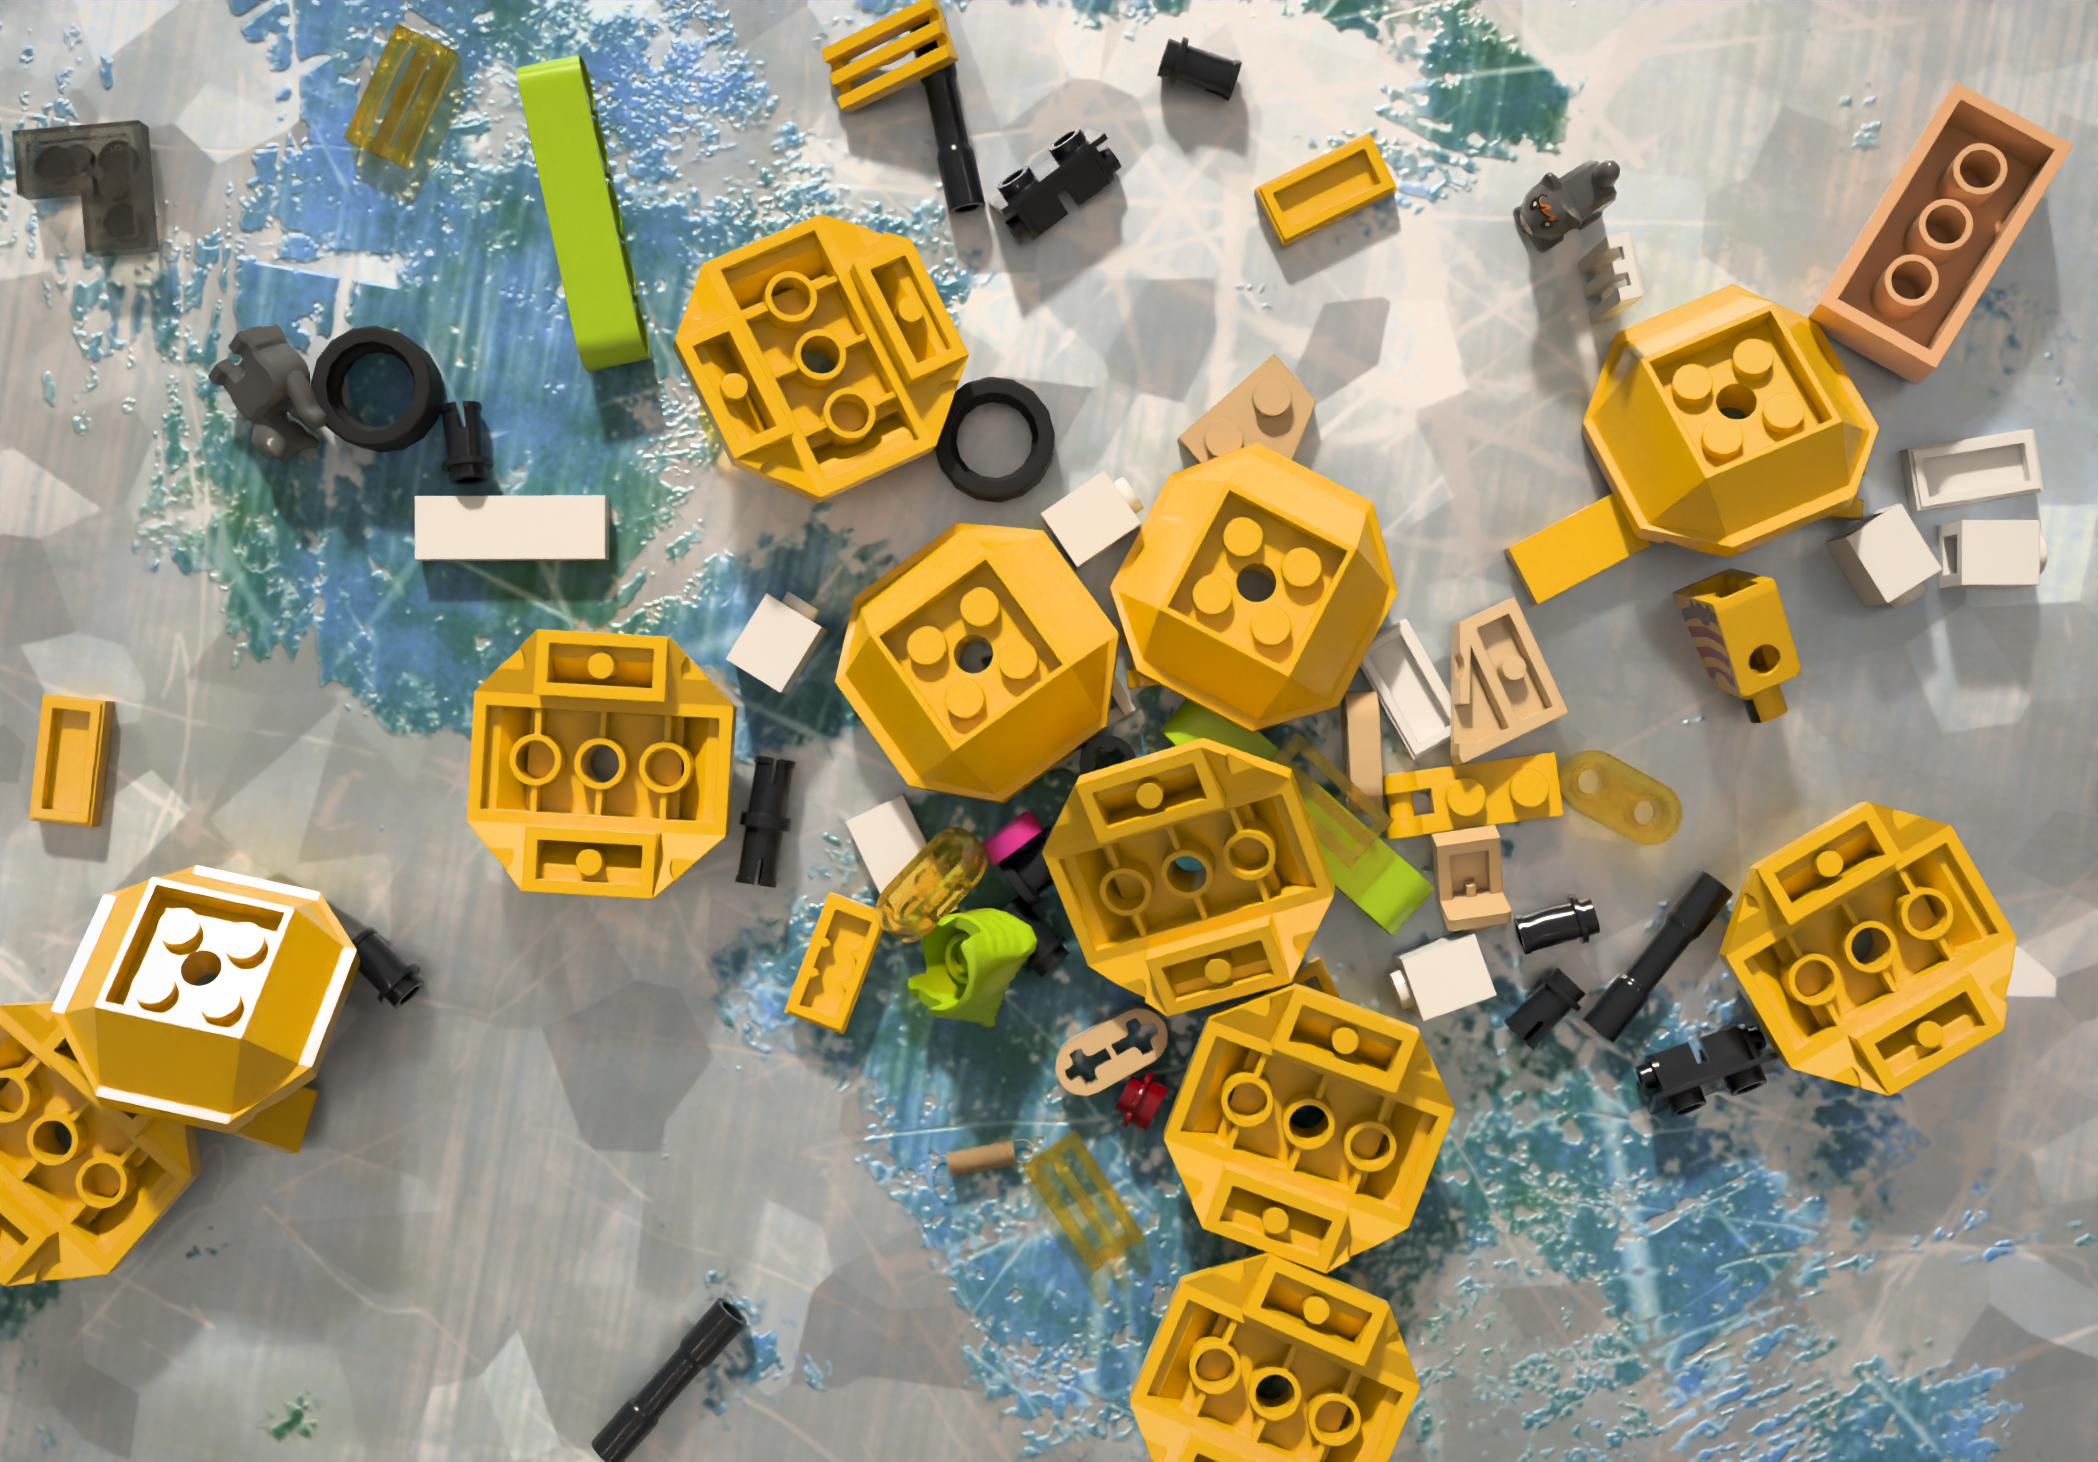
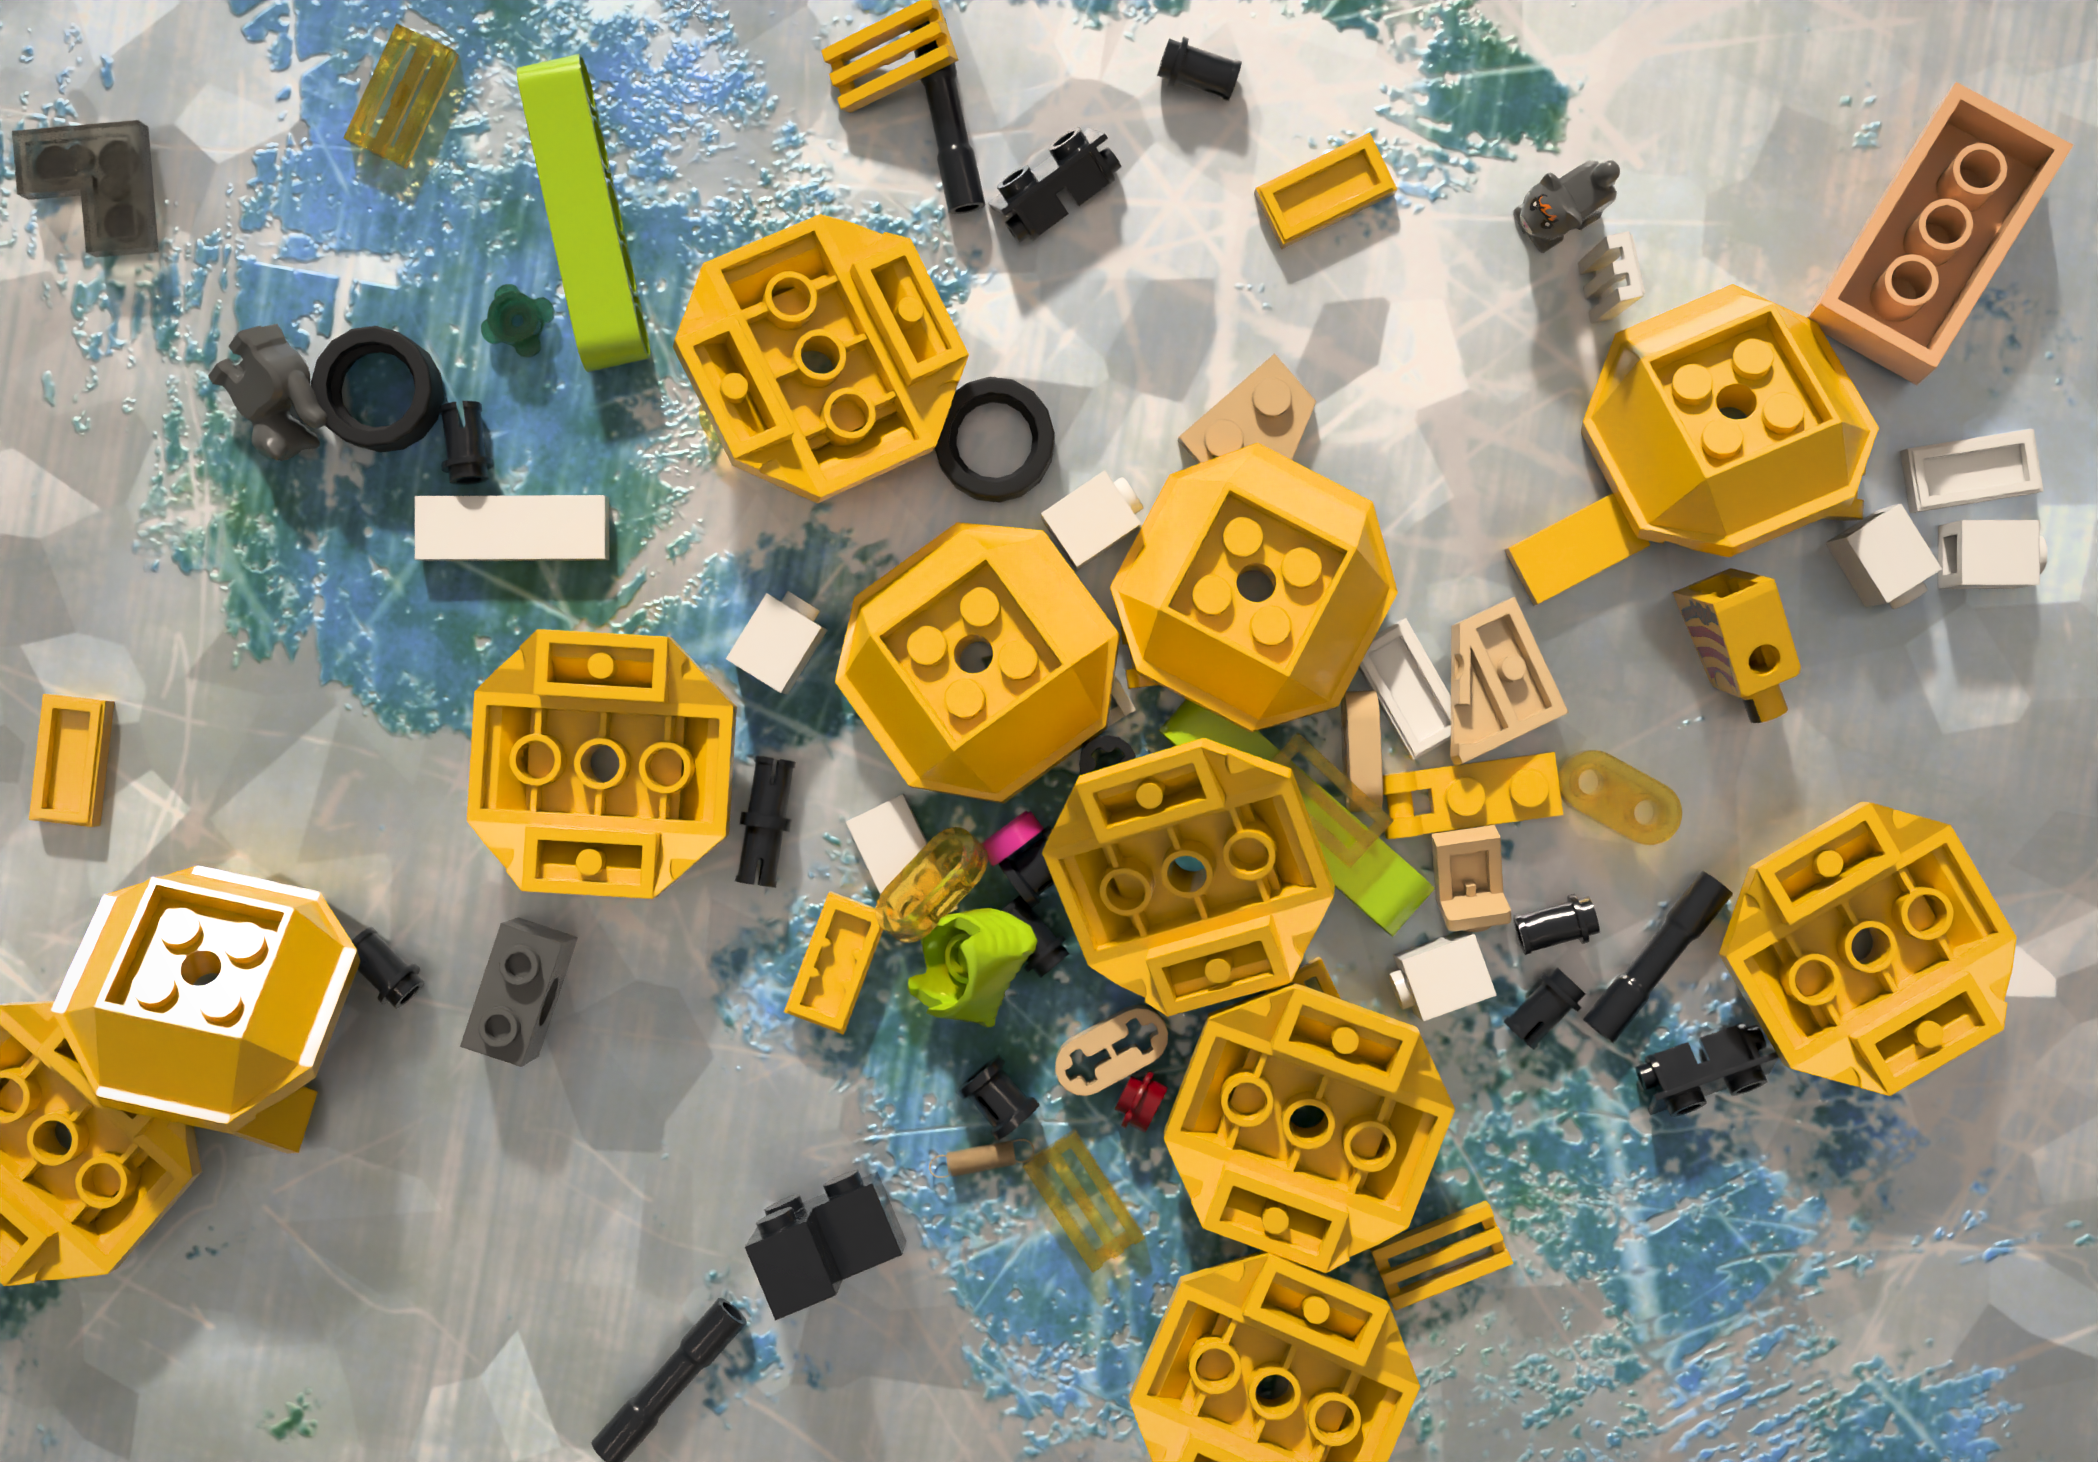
none -> dark grey brick [460,917,578,1067]
none -> clear green plate [481,284,555,358]
none -> black brick [745,1170,906,1321]
none -> black bush [956,1055,1040,1141]
none -> yellow tile [1369,1200,1514,1311]

